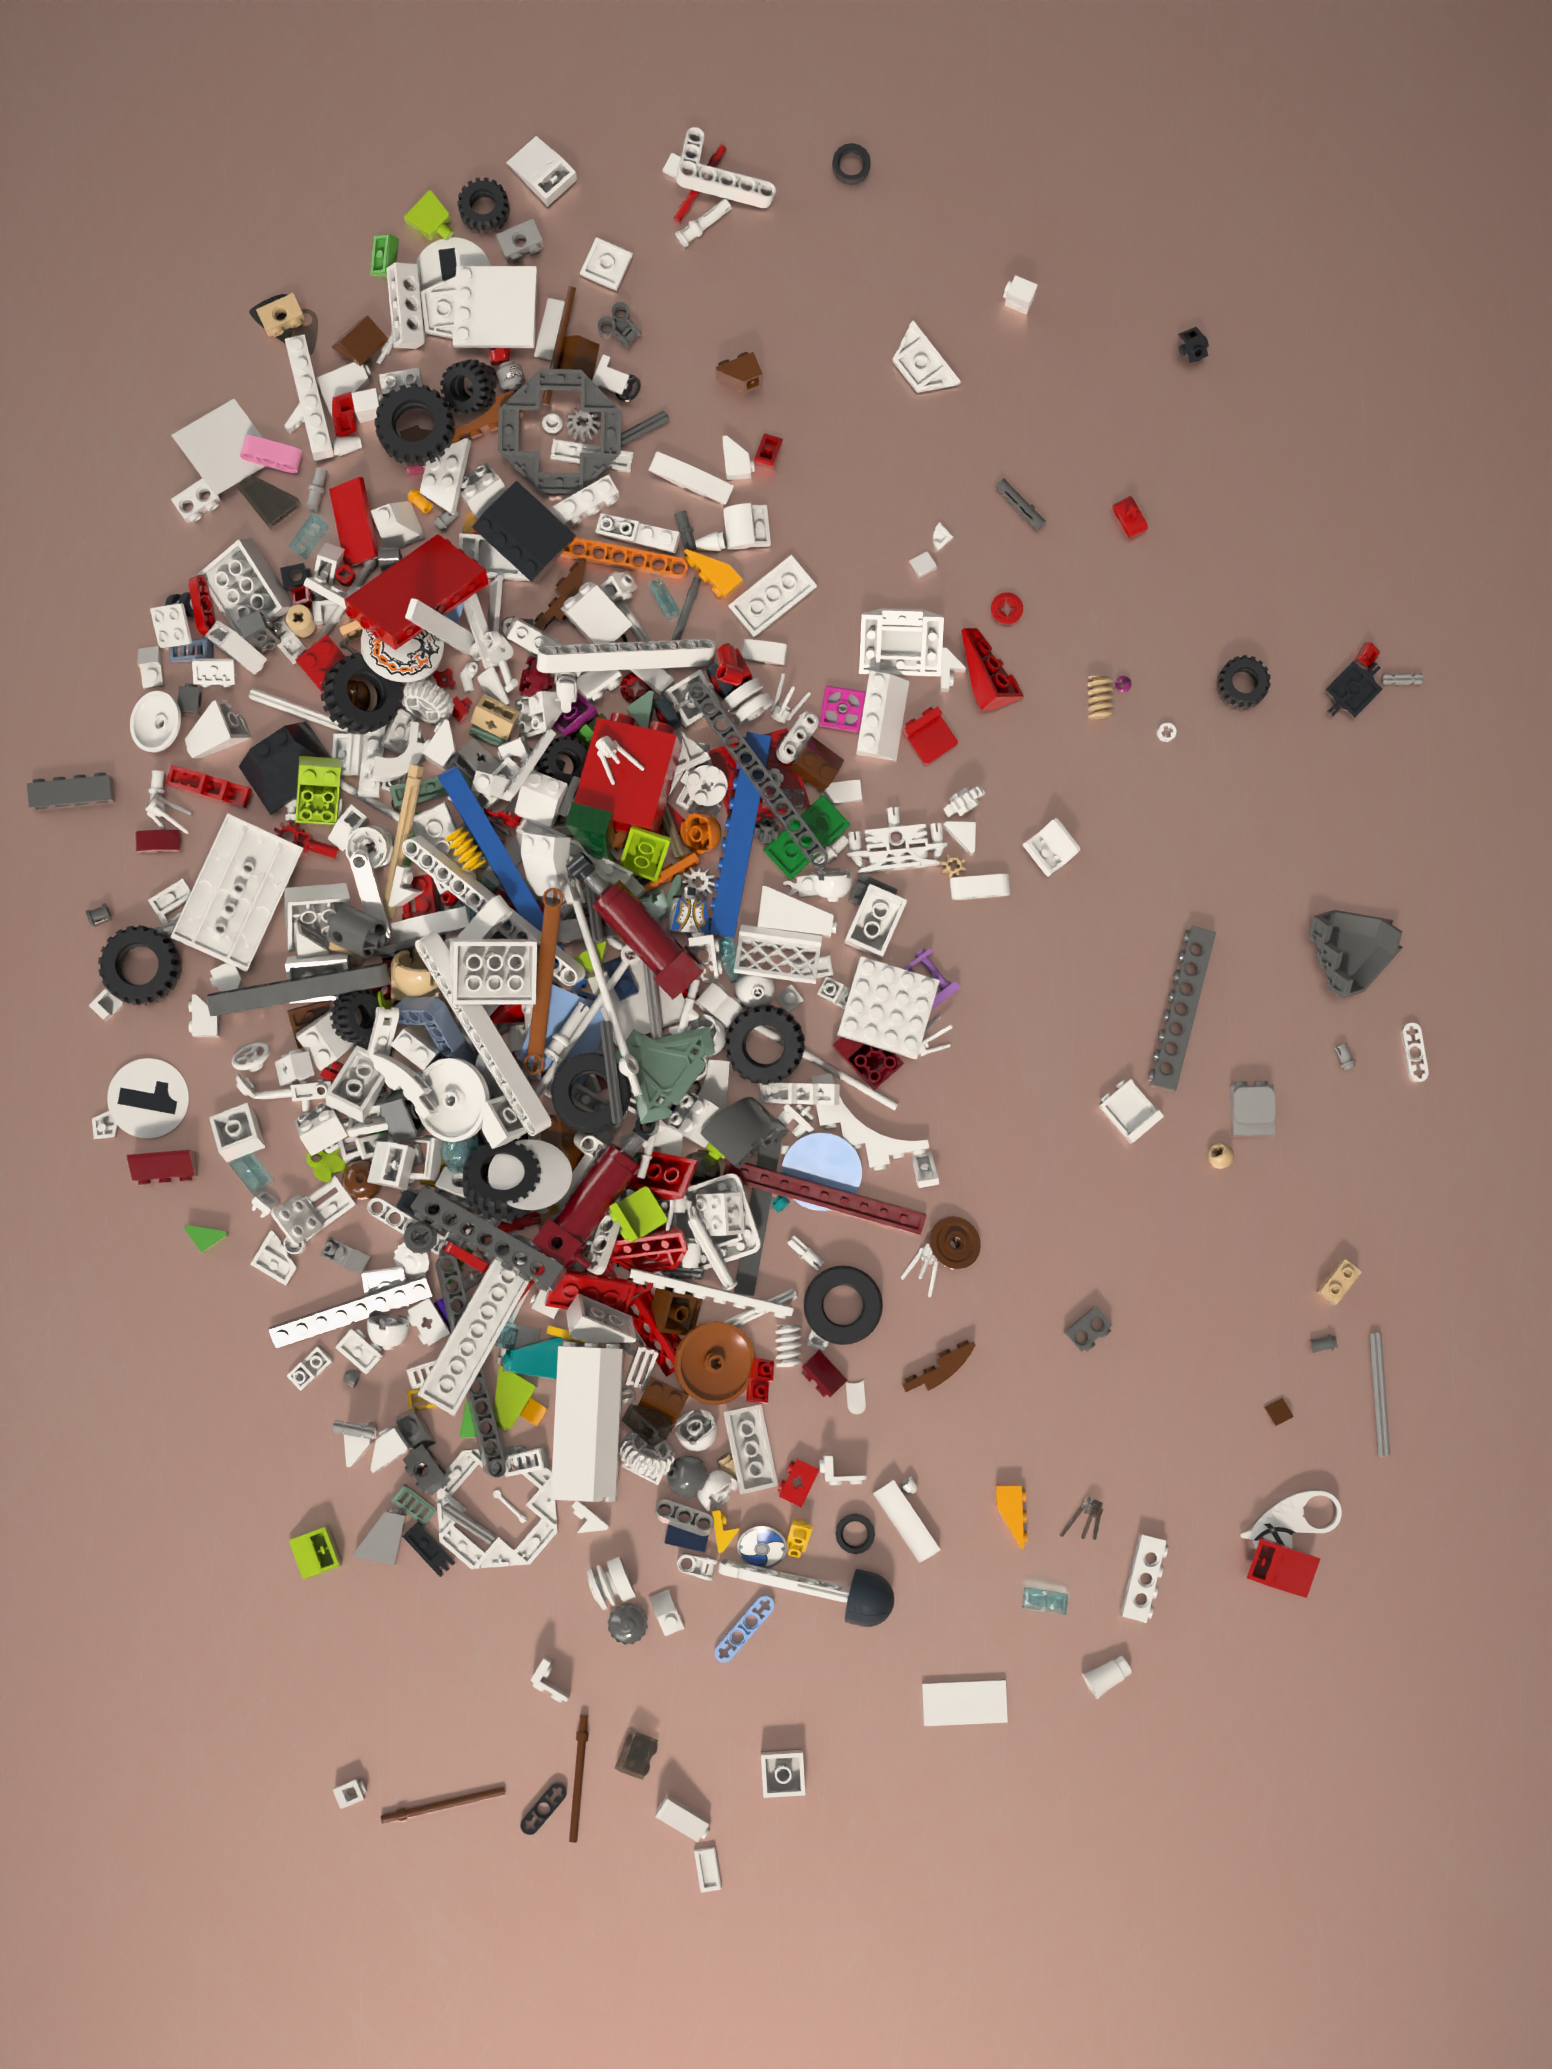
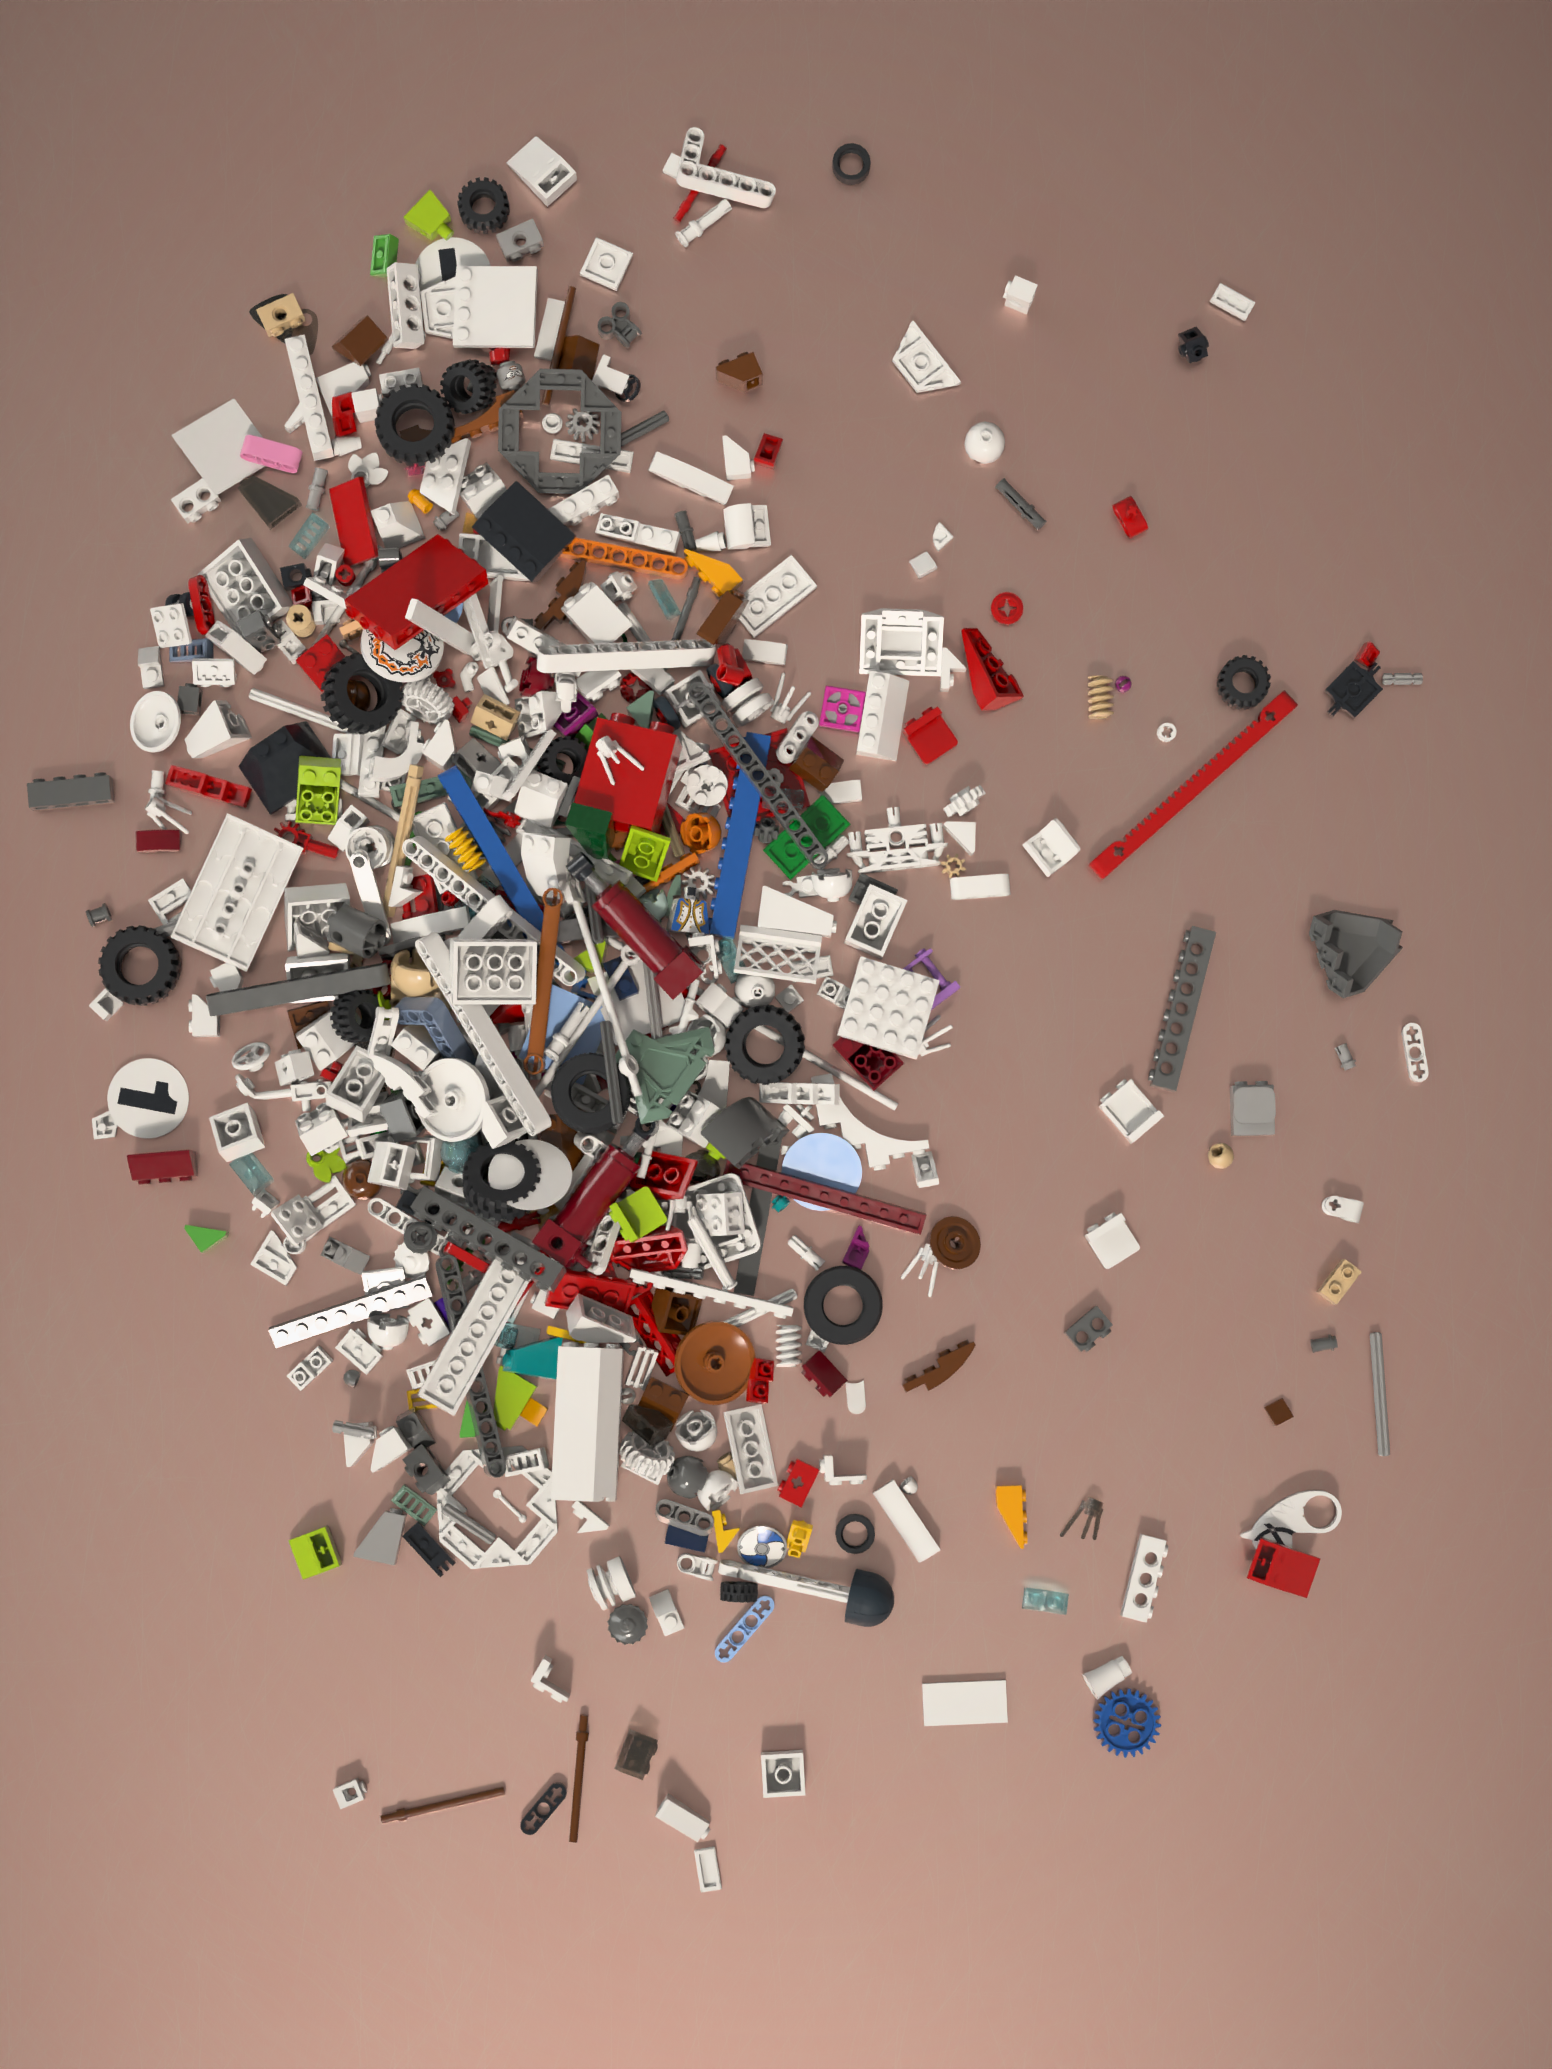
none -> white plate [348,453,388,488]
none -> reddish brown slope [696,589,749,645]
none -> black tyre [720,1581,758,1603]
none -> magenta slope [842,1225,870,1270]
none -> white cylinder [964,421,1005,464]
none -> white bracket [1084,1212,1140,1269]
none -> red gear [1088,690,1298,880]
none -> blue gear [1093,1688,1161,1758]
none -> white plate [1210,283,1256,321]
none -> white piece [1321,1196,1364,1223]

